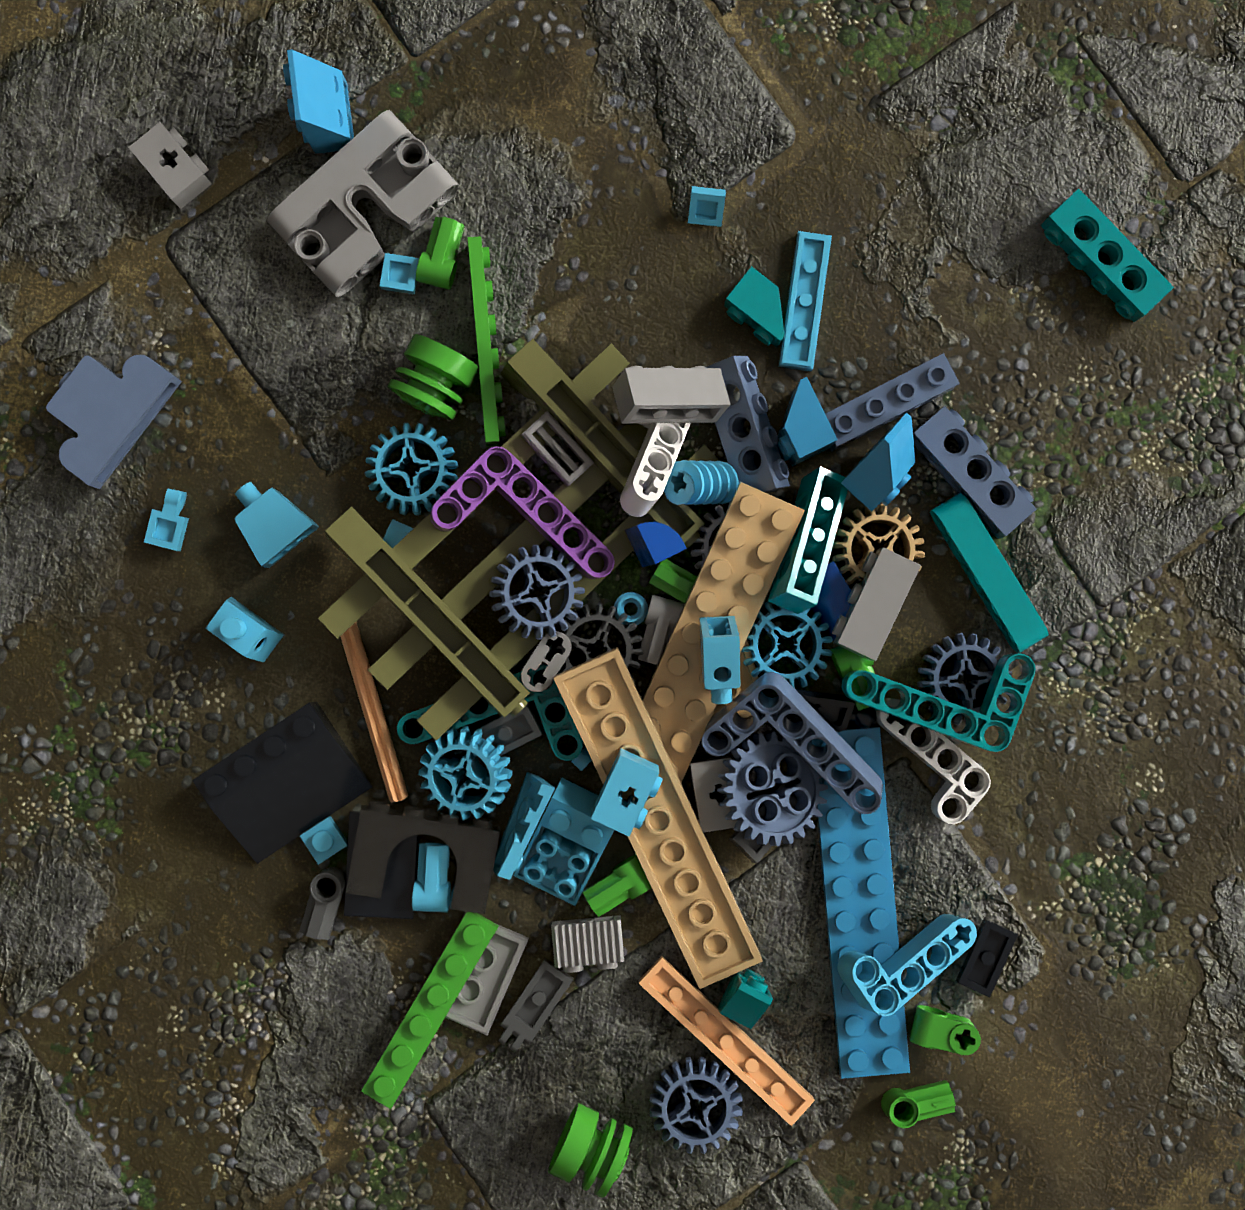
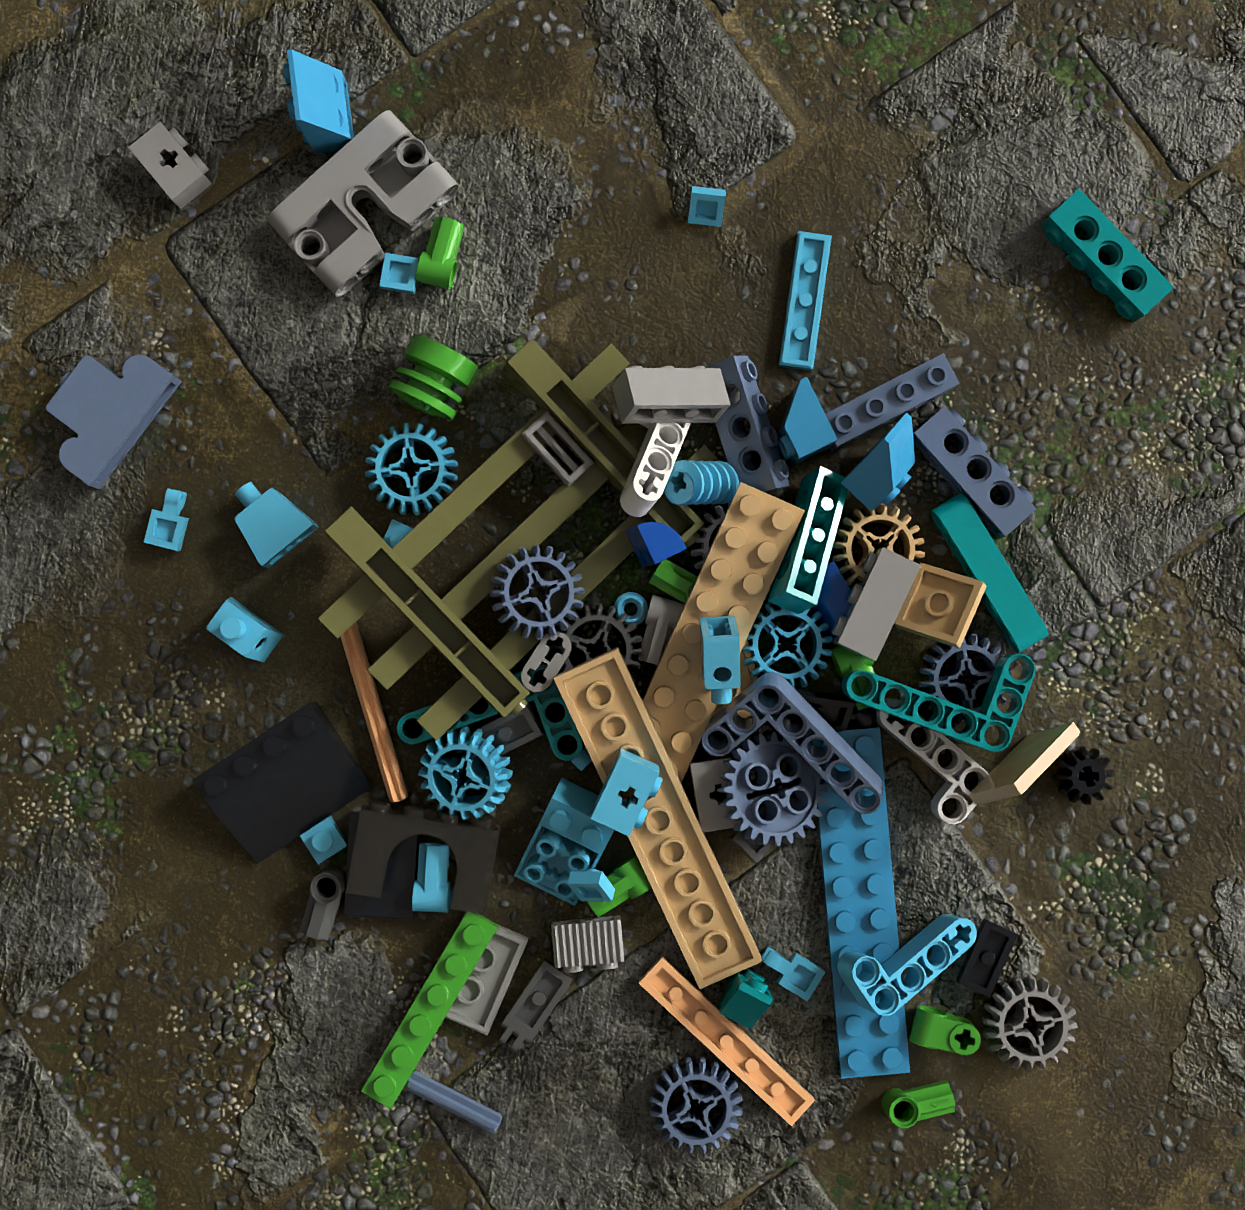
medium lavender beam [430,446,615,579] -> none
bright green plate [467,236,506,447] -> none
medium azure wing [491,772,555,880] -> none
bright green wheel [548,1102,633,1198] -> none
teal slope [724,266,785,347] -> none
none -> sand blue axle [405,1071,502,1133]
none -> medium azure plate [567,869,615,901]
none -> medium azure plate [762,946,825,1002]
none -> tan plate [894,562,987,649]
none -> tan tile [969,722,1080,805]
none -> light grey gear [981,975,1078,1071]
none -> black gear [1053,746,1115,805]

